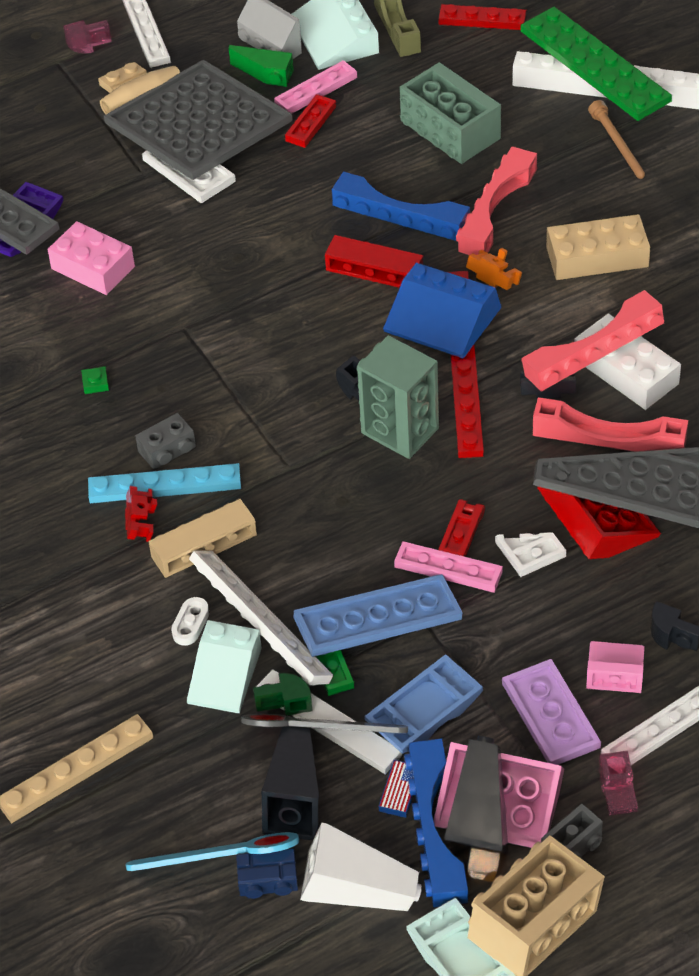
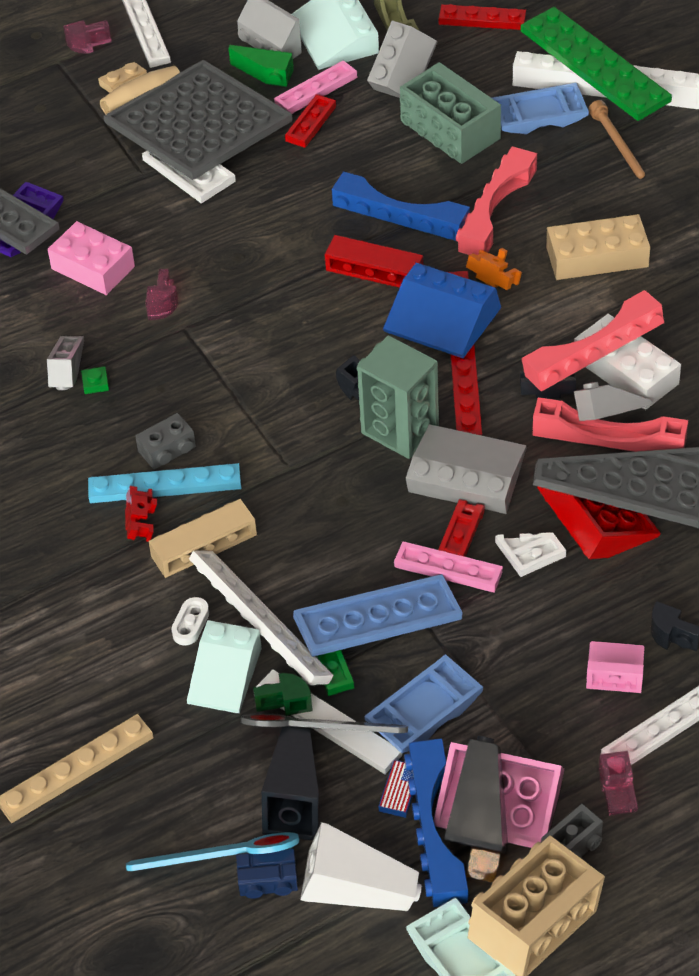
lavender plate [502,659,601,765] -> none
none -> light grey slope [47,336,84,390]
none -> clear pink brick [146,269,178,320]
none -> light grey slope [367,21,437,98]
none -> light grey slope [406,424,527,514]
none -> medium blue slope [492,83,589,134]
none -> light grey slope [574,382,652,421]

